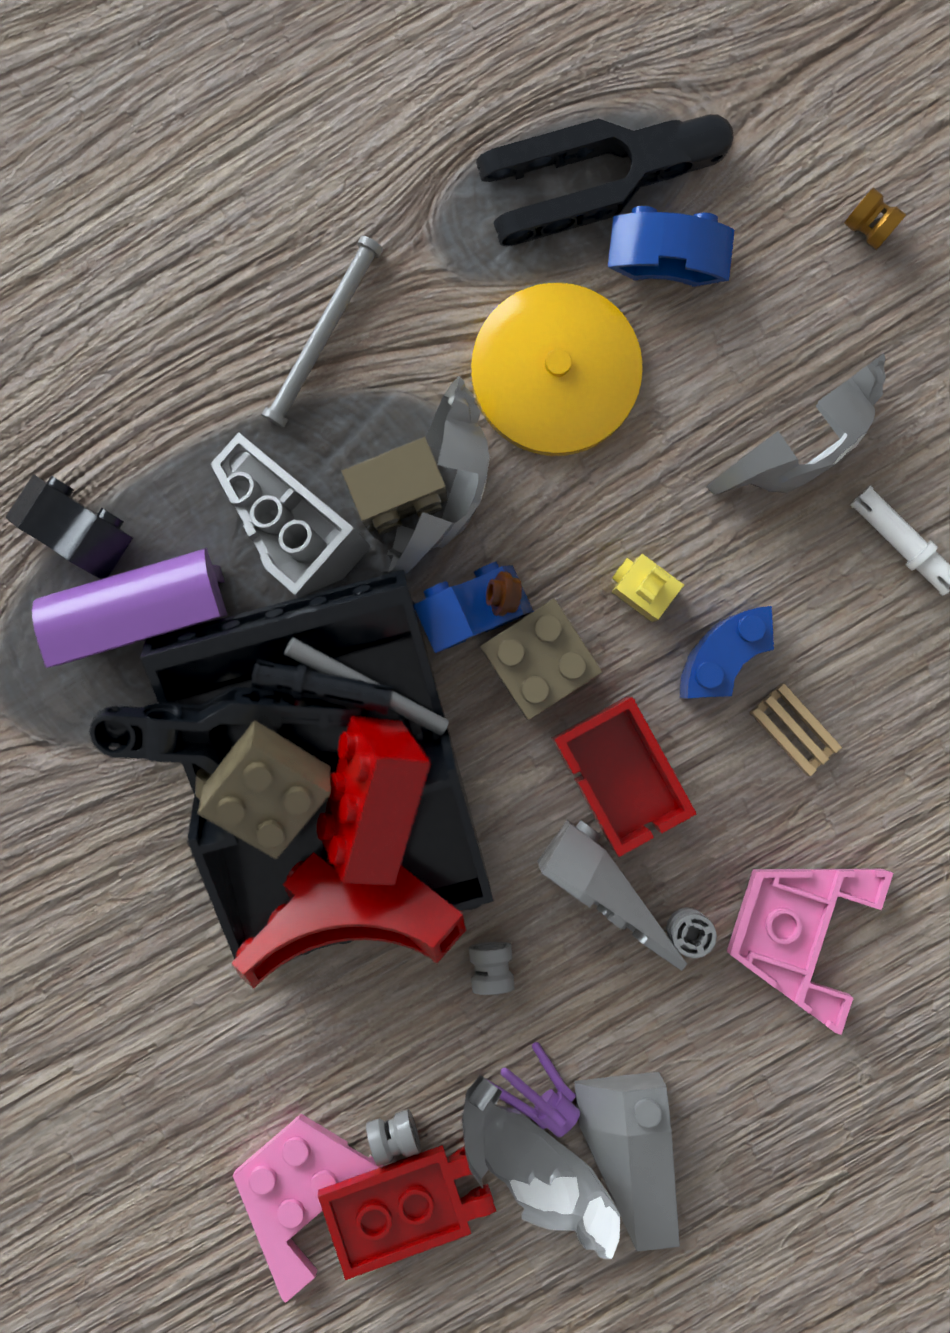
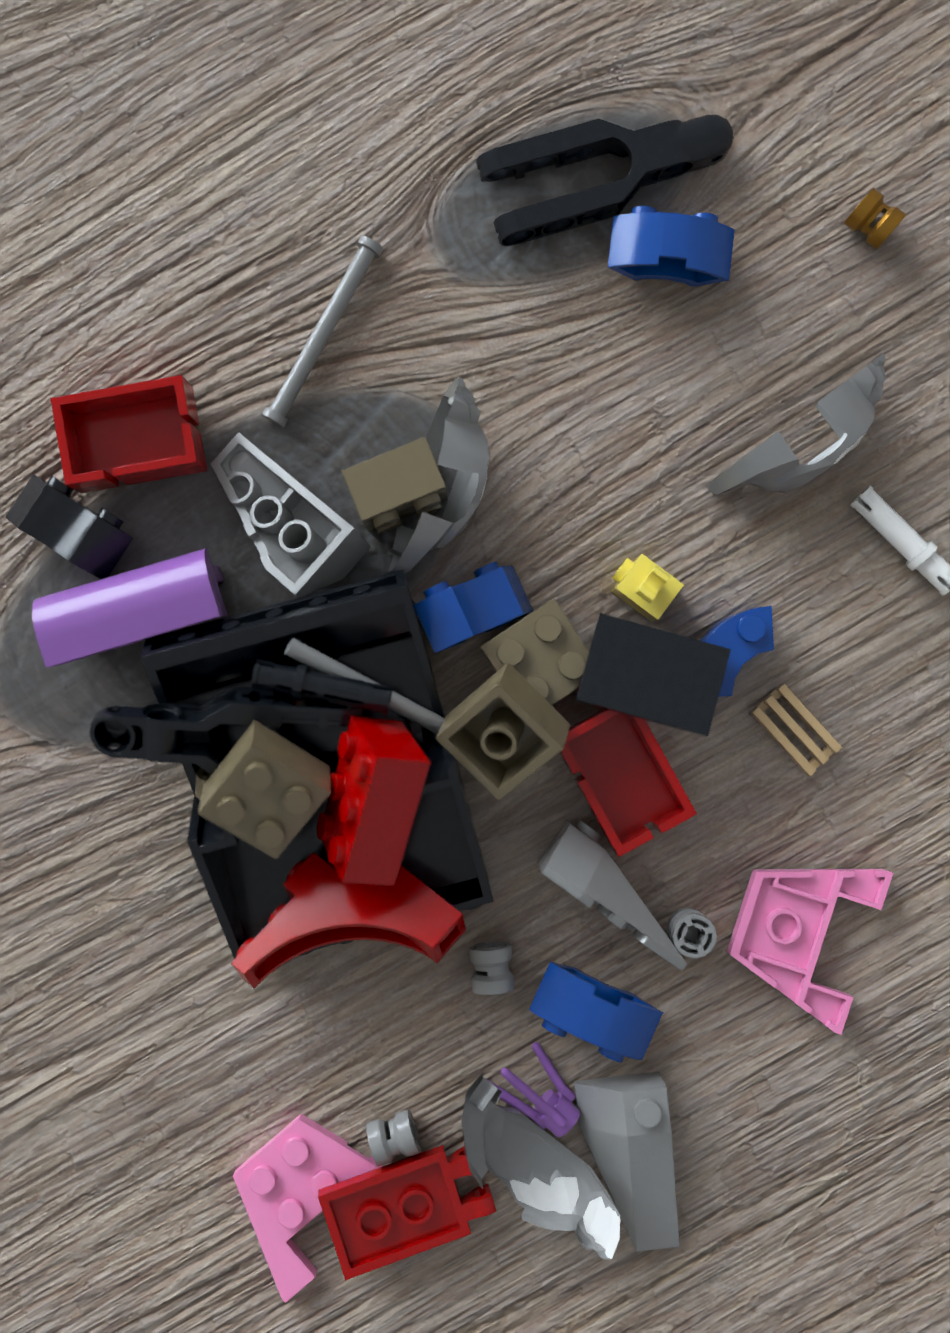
yellow dish [471,283,642,456] -> none
reddish brown plate [486,571,522,616] -> none
none -> red piece [50,375,208,494]
none -> dark tan brick [435,662,571,800]
none -> blue brick [529,962,663,1063]
none -> black tile [576,613,731,737]

